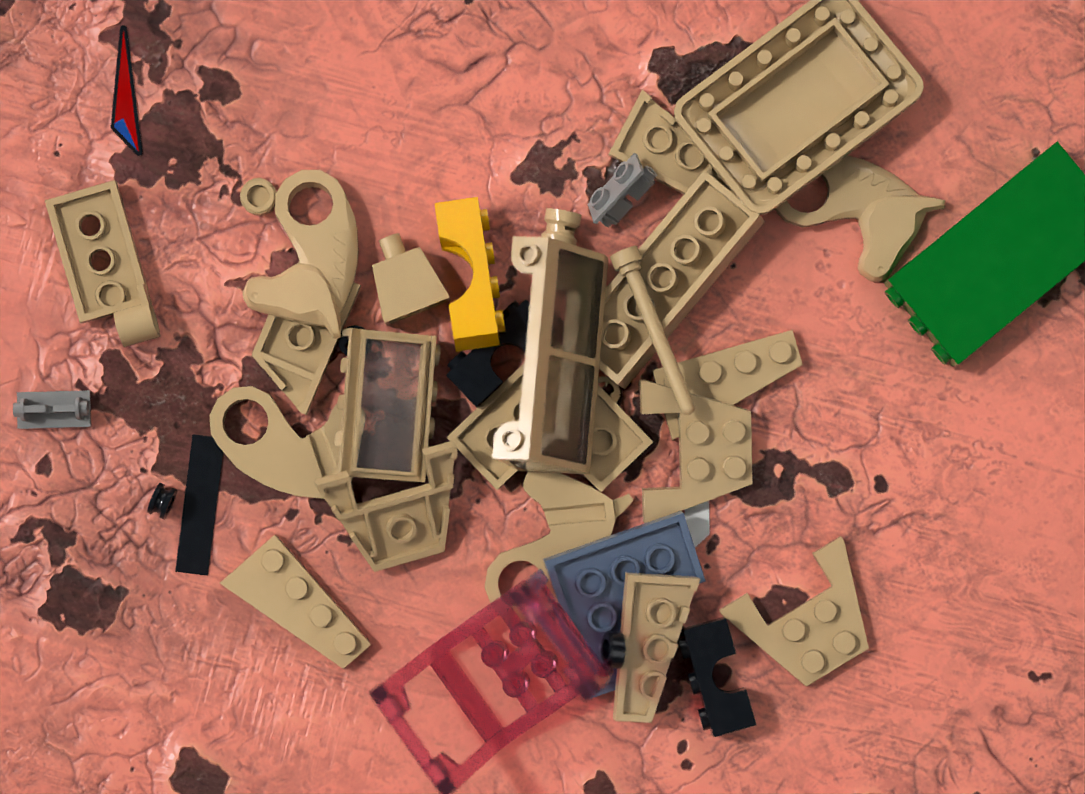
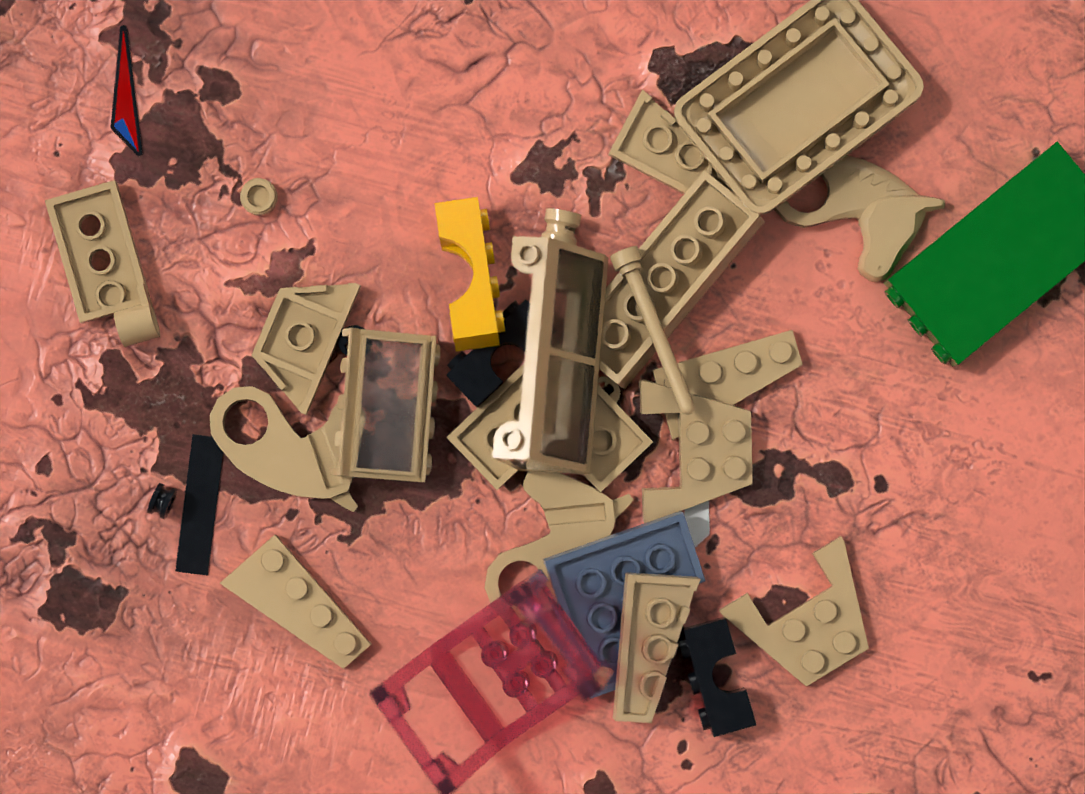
light grey hinge [13,390,91,429] -> none
tan animal [243,170,359,339] -> none
tan wing [314,441,458,572] -> none
tan torso [372,233,451,325] -> none
light grey hinge [588,153,657,227] -> none
black tile [601,631,626,669] -> none

